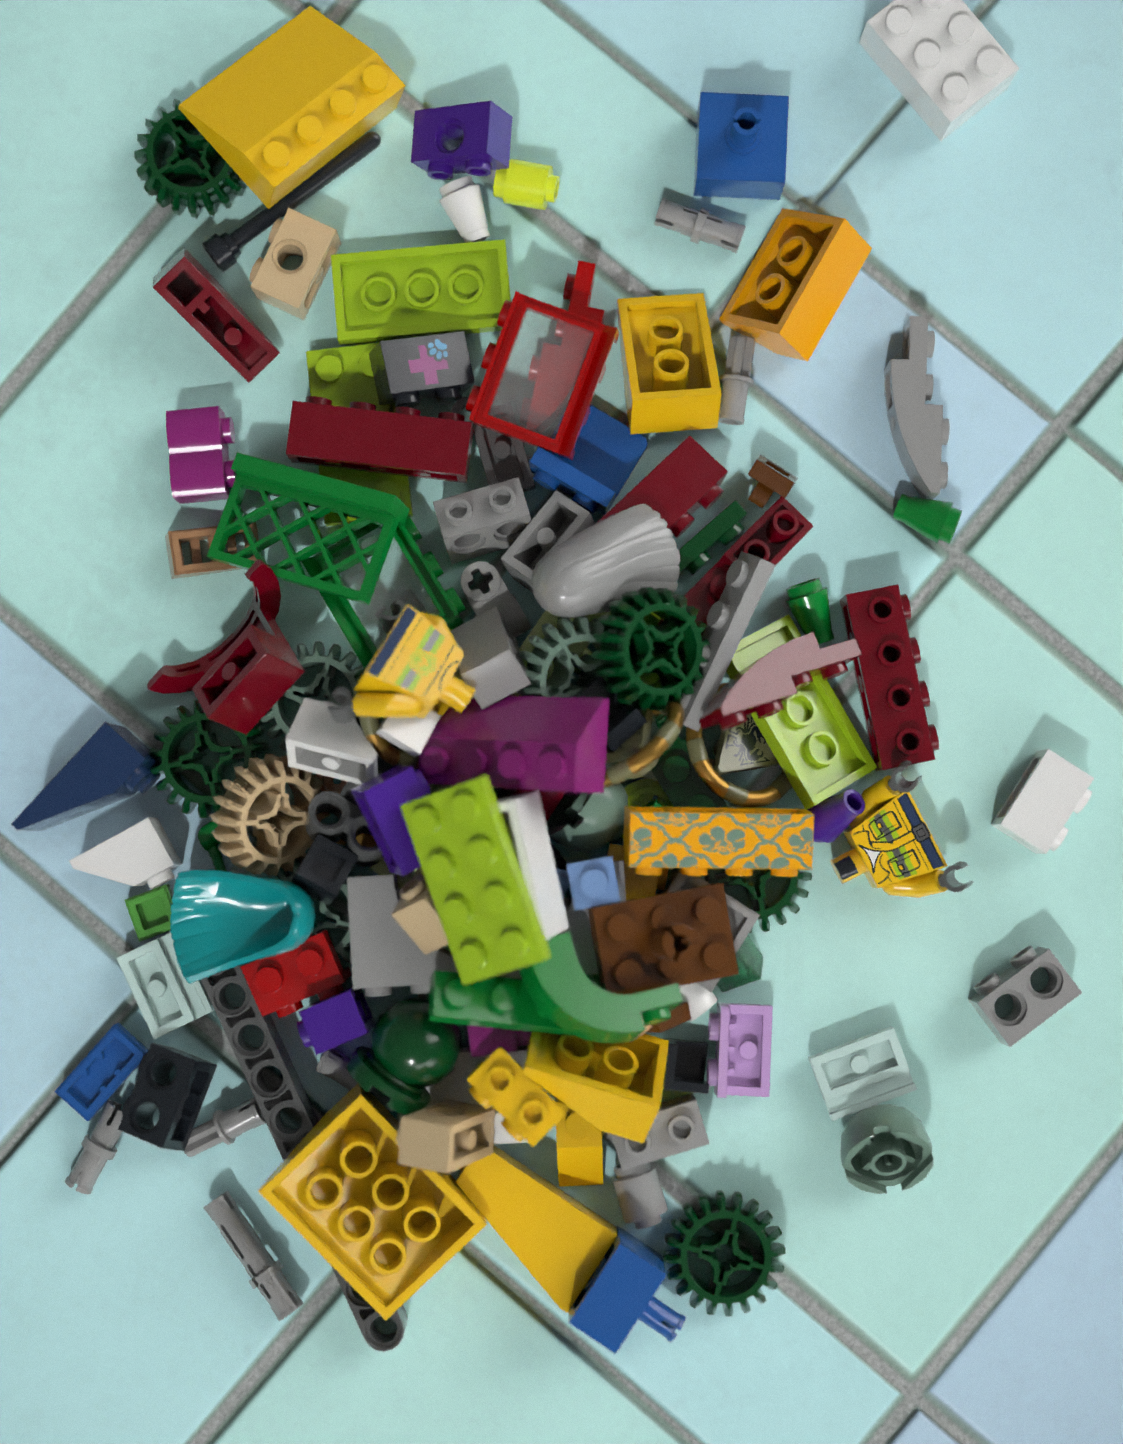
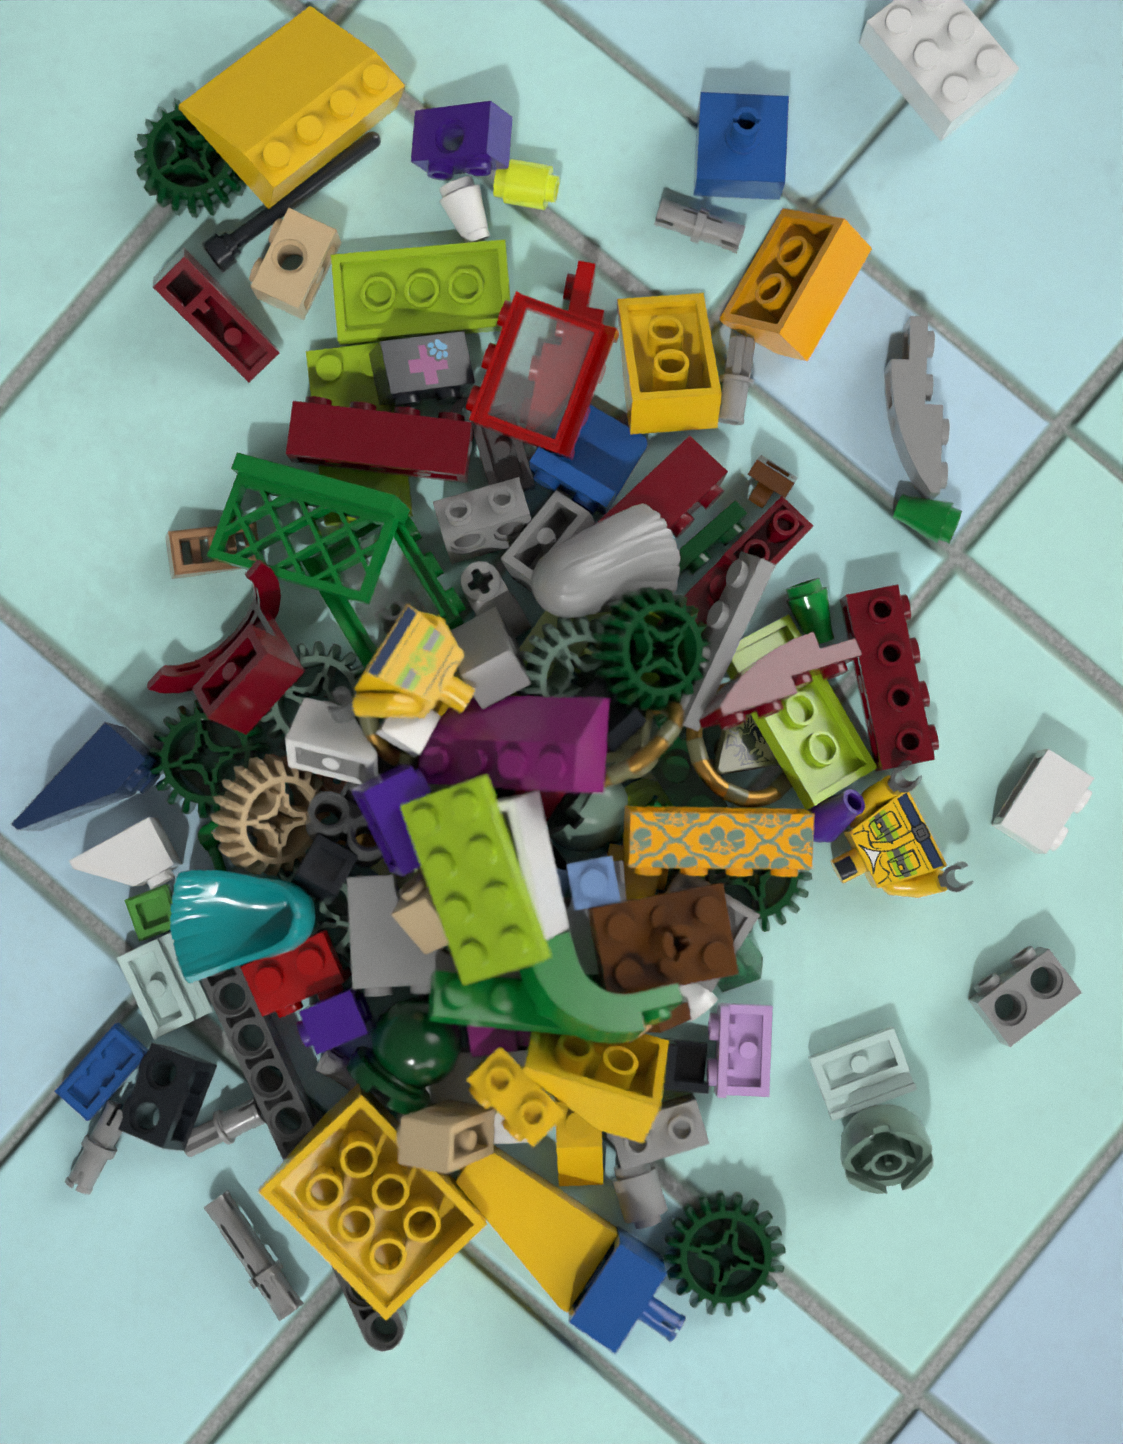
magenta brick [166,406,237,504] -> none

